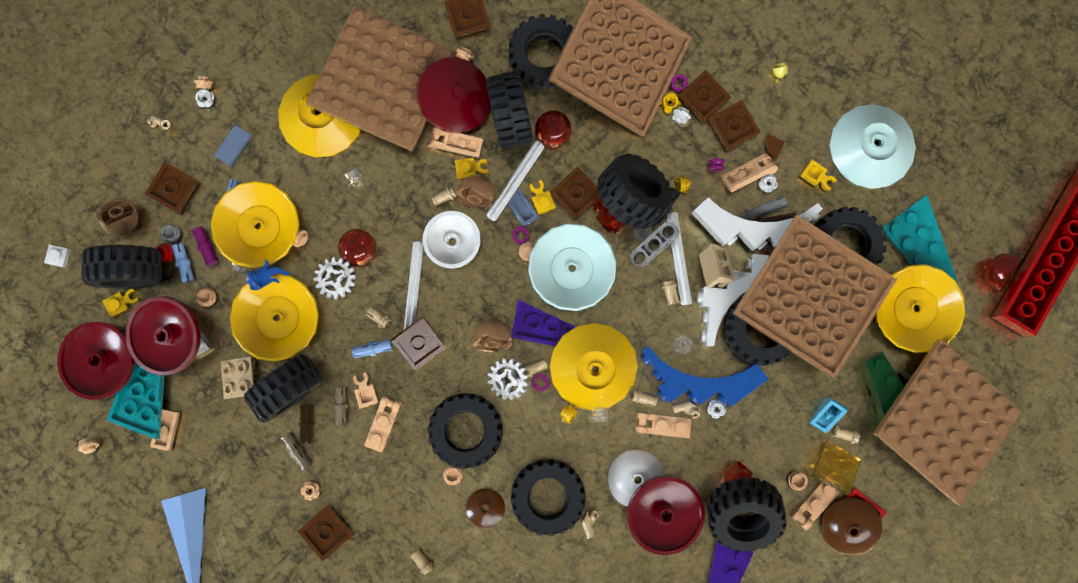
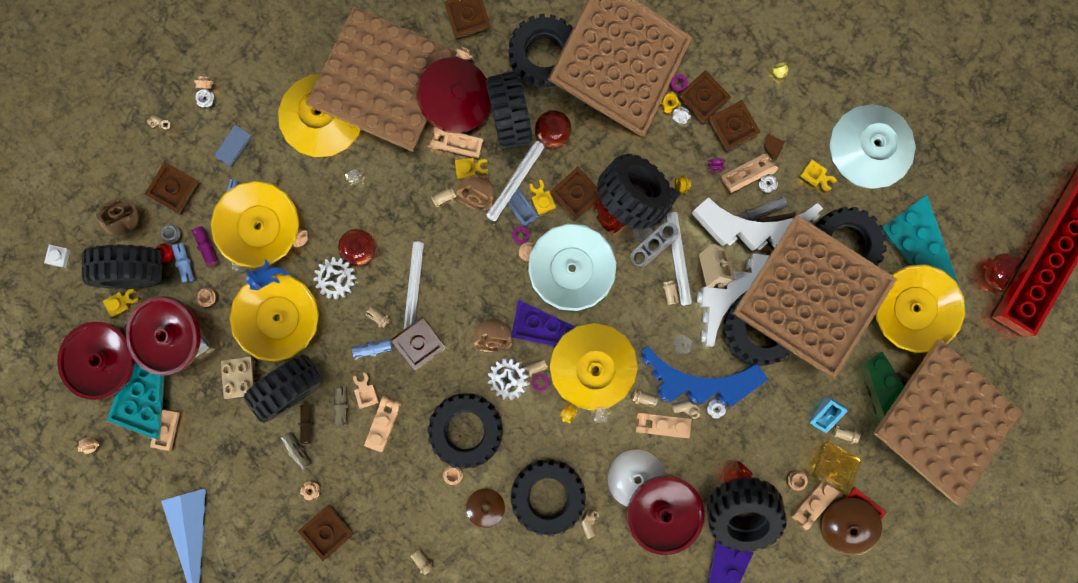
white dish [423,211,481,268] -> none

